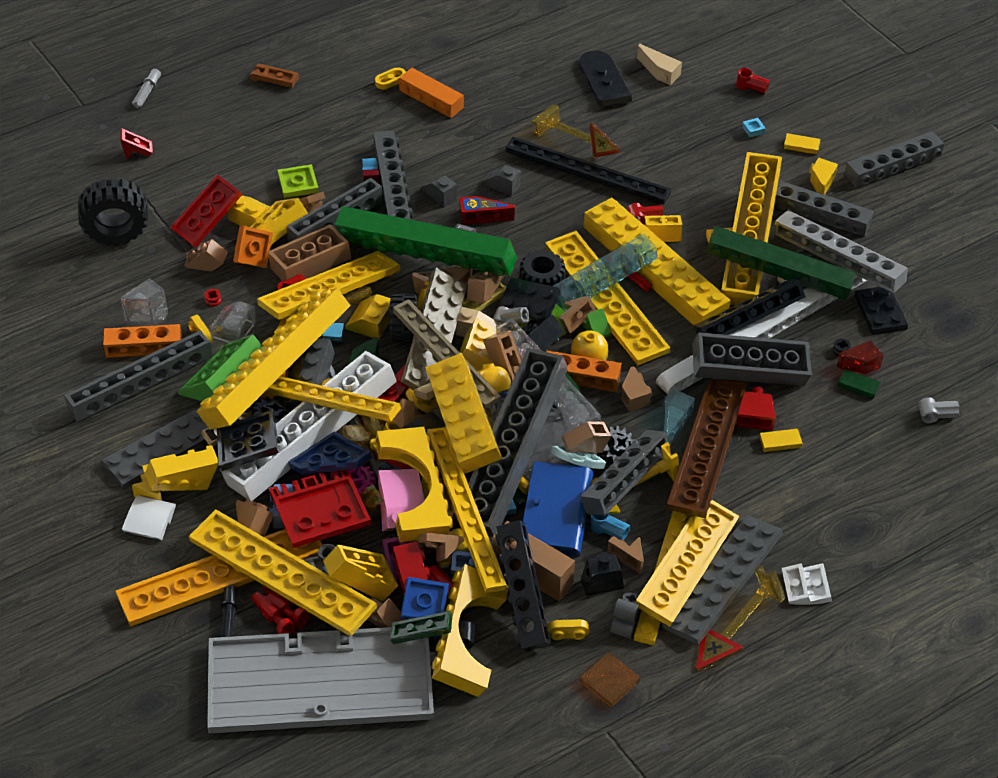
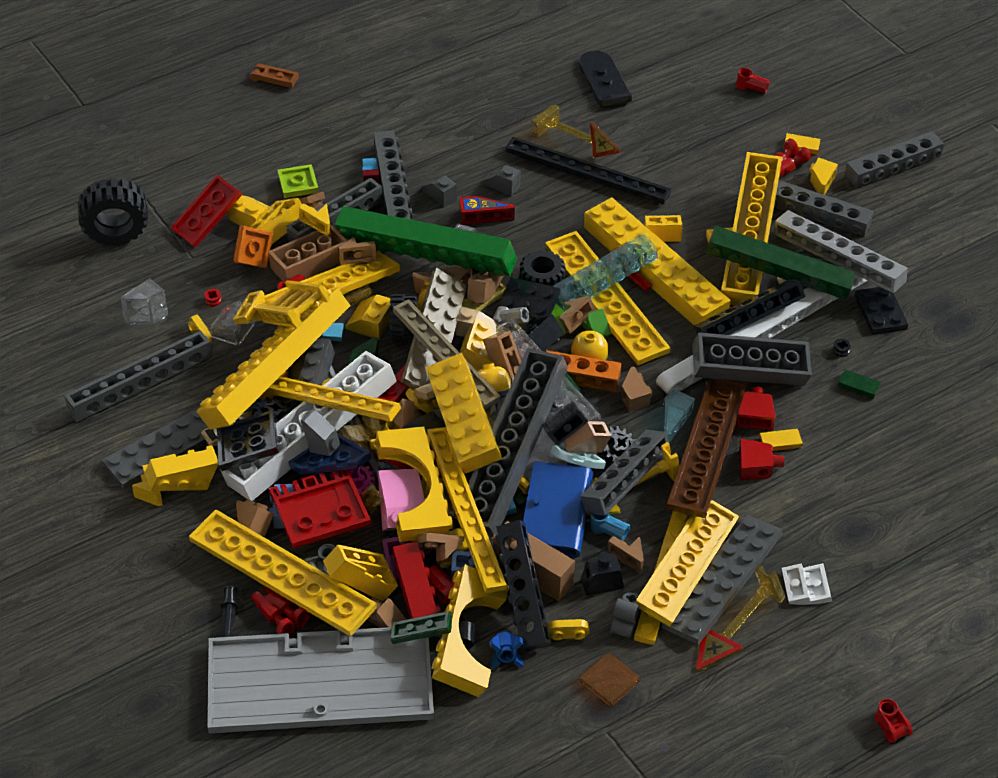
orange brick [103,324,182,358] -> none
light orange plate [115,529,322,627] -> none
red slope [120,128,153,159] -> none
white slope [122,495,176,541] -> none
light grey axle [132,69,161,109] -> none
bright green slope [177,334,262,401] -> none
medium nougat slope [184,239,228,272] -> none
yellow plate [375,68,406,90] -> none
orange brick [399,68,464,118] -> none
blue tile [400,577,449,620] -> none
red piece [627,203,664,224] -> none
tan slope [637,44,682,85] -> none
medium azure plate [742,118,766,137] -> none
clear red slope [837,340,884,374] -> none
light grey piece [918,398,959,423] -> none
none -> yellow slope [232,290,265,325]
none -> yellow fence [254,280,331,328]
none -> yellow slope [299,203,330,237]
none -> dark grey slope [301,409,340,456]
none -> medium nougat slope [339,237,376,265]
none -> blue brick [489,632,524,670]
none -> black brick [542,401,589,446]
none -> red torso [739,439,784,480]
none -> red piece [774,138,811,179]
none -> red piece [875,699,913,743]

